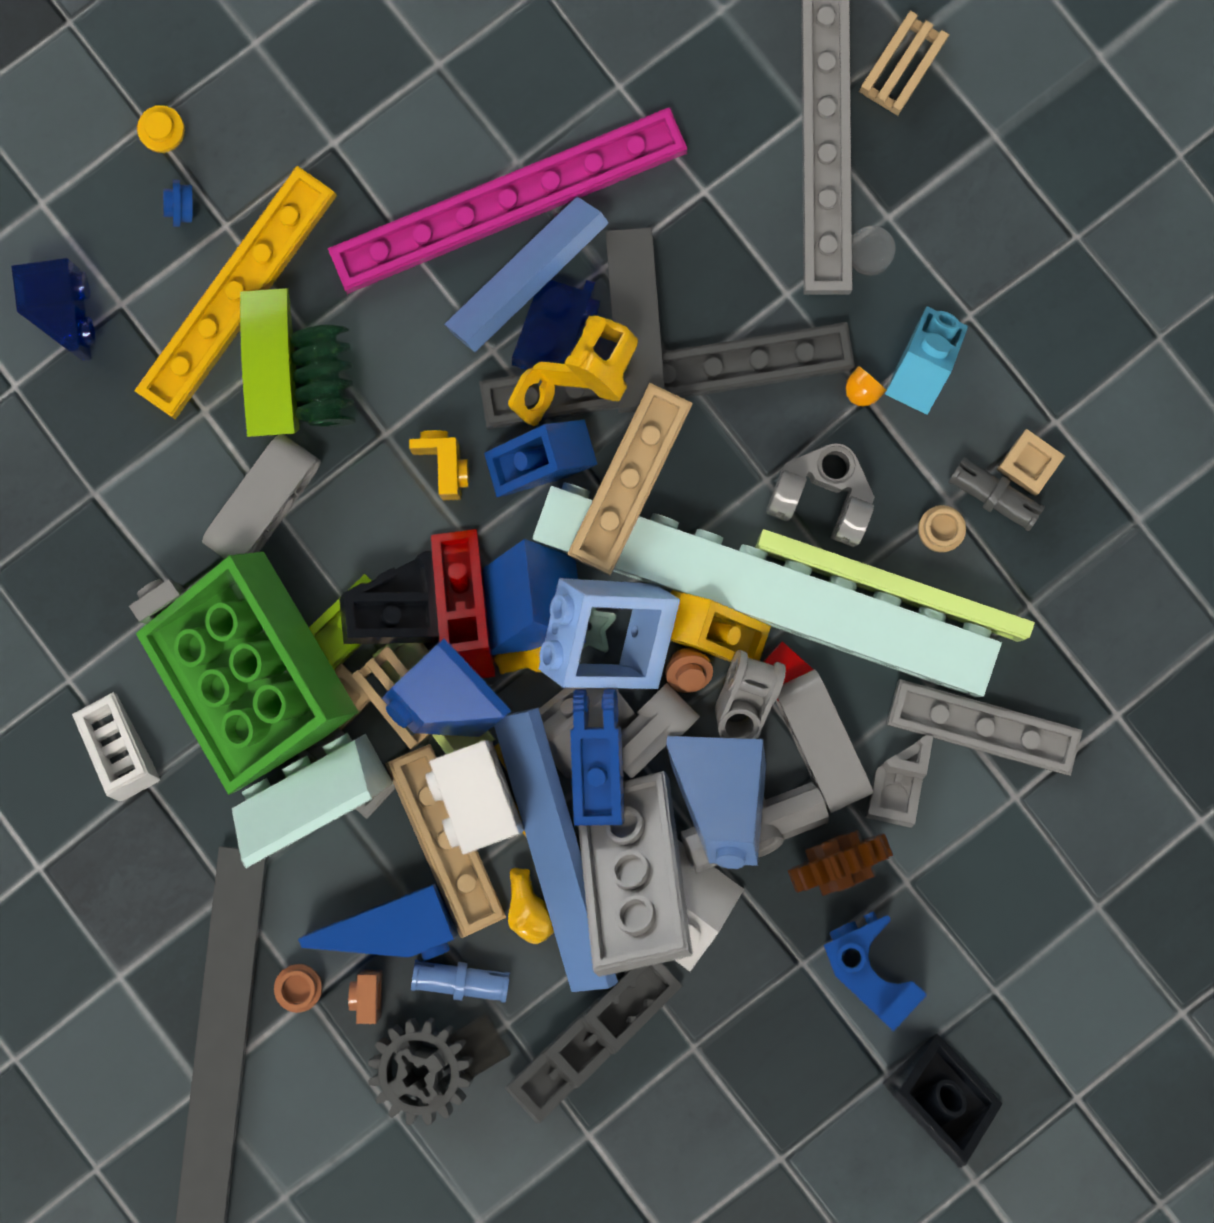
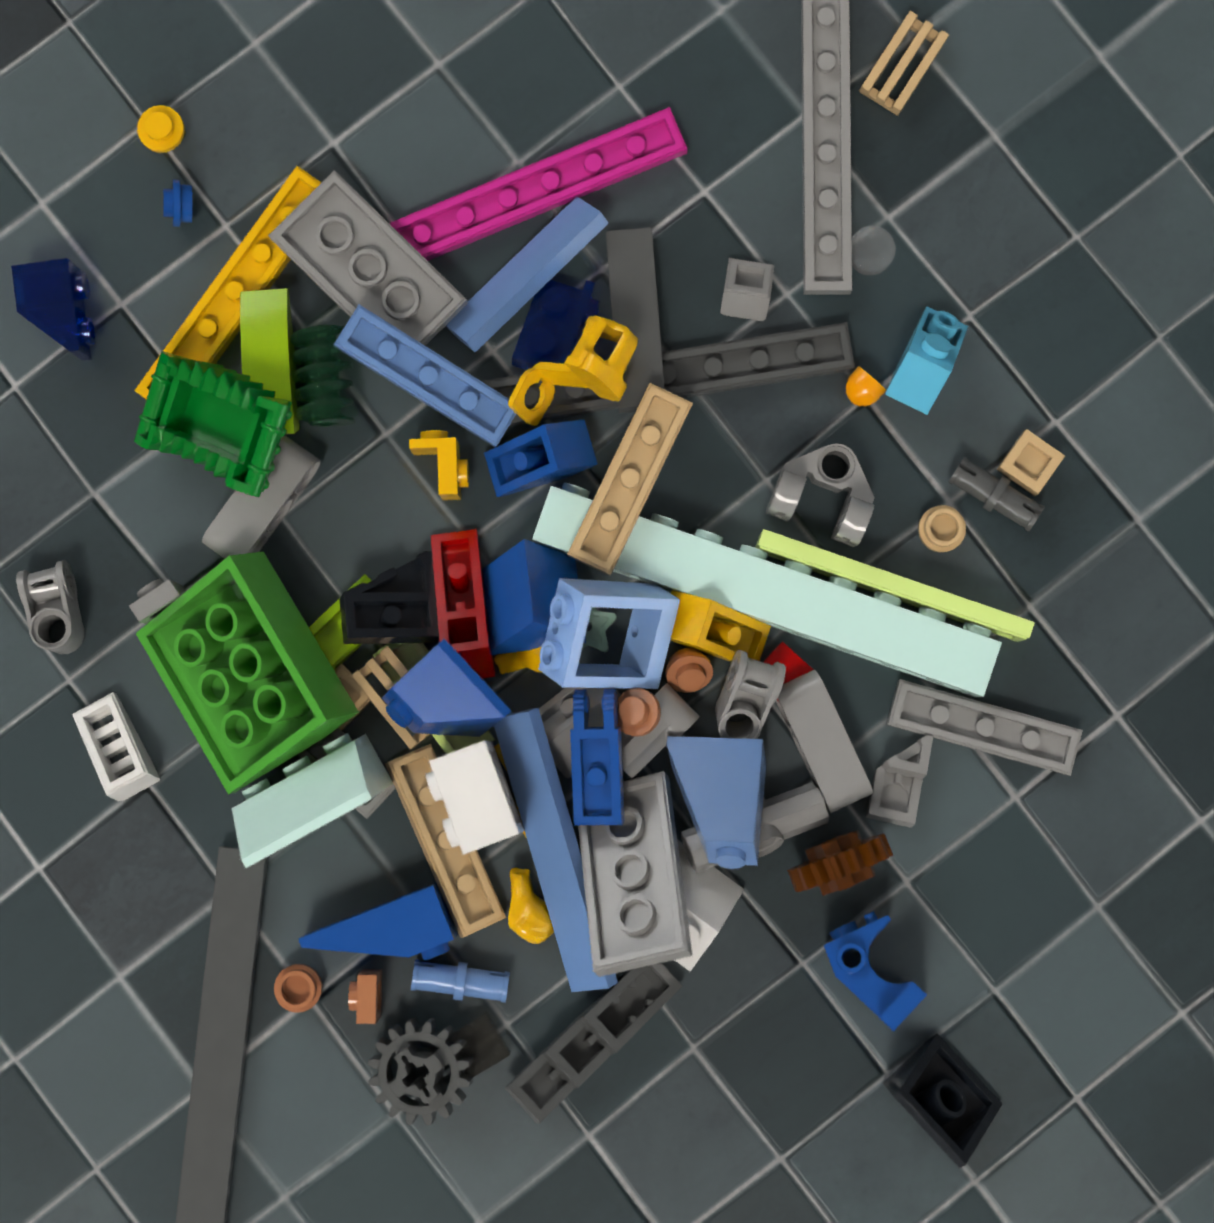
none -> light grey piece [16,560,85,654]
none -> green piece [134,351,293,497]
none -> light grey tile [268,170,468,346]
none -> medium blue tile [333,304,516,447]
none -> nougat plate [618,688,661,737]
none -> light grey slope [720,258,775,321]

